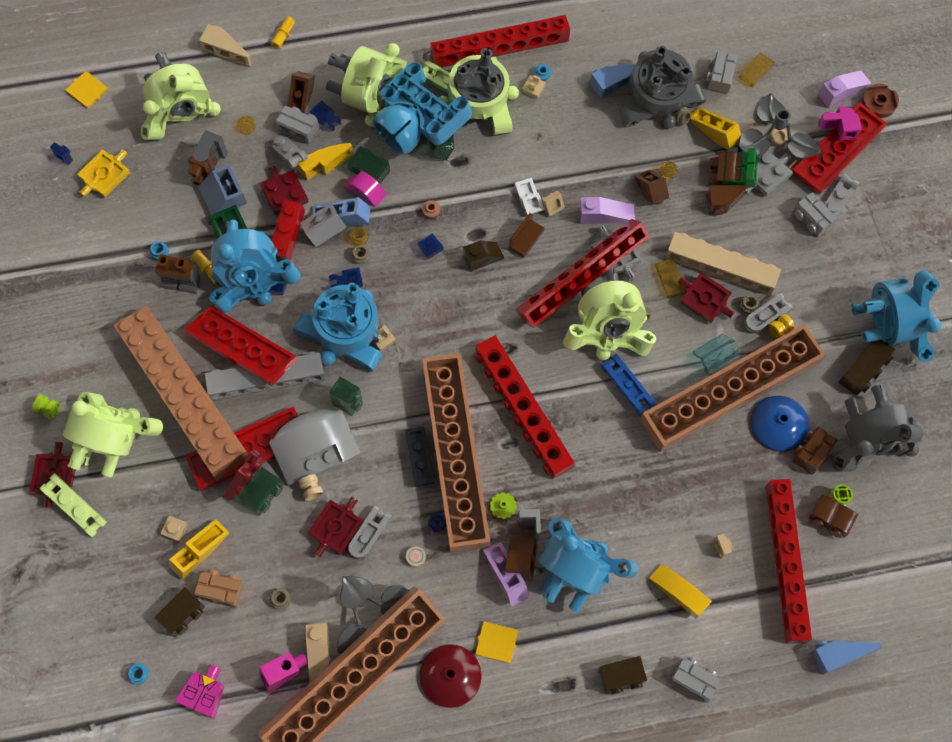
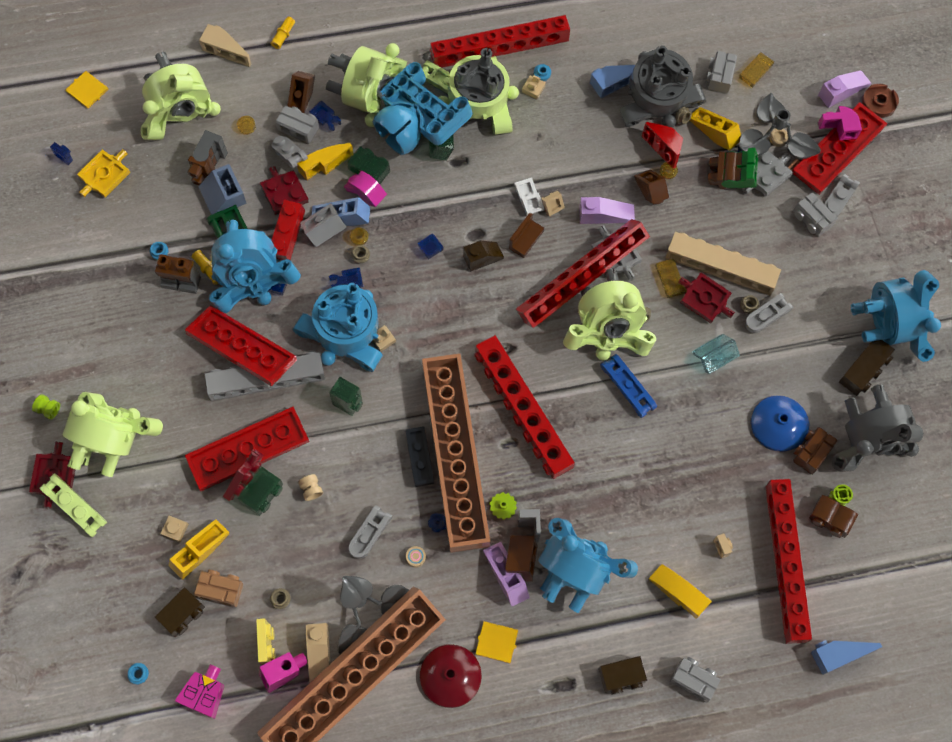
nougat brick [114,305,249,481] -> none
light grey slope [269,409,360,486] -> none
dark red plate [308,496,364,558] -> none
nougat plate [422,200,440,218] -> none
nougat brick [640,324,826,452] -> none
reddish brown slope [707,185,746,215] -> none
yellow wheel [768,314,795,339] -> none
none -> light yellow plate [256,619,276,665]
none -> red slope [641,122,683,169]

